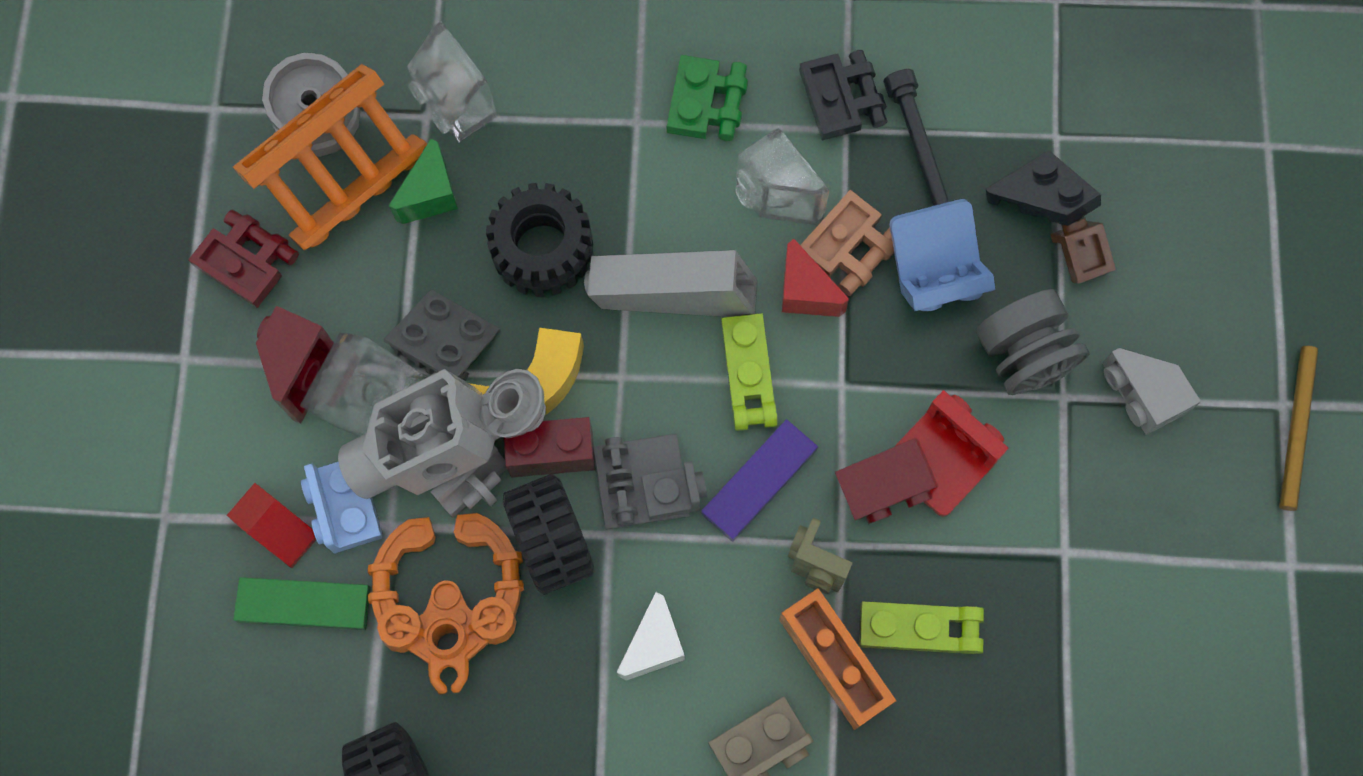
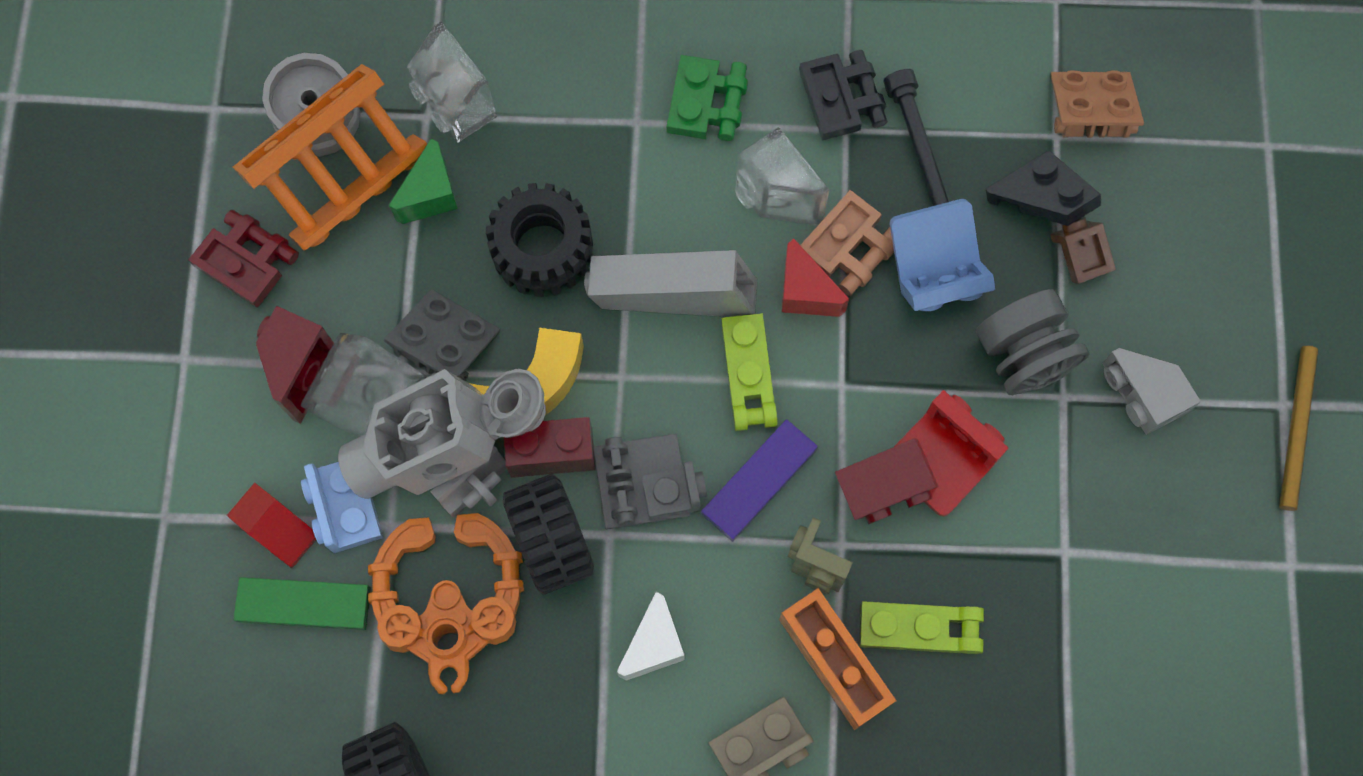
none -> nougat hinge [1050,70,1144,138]

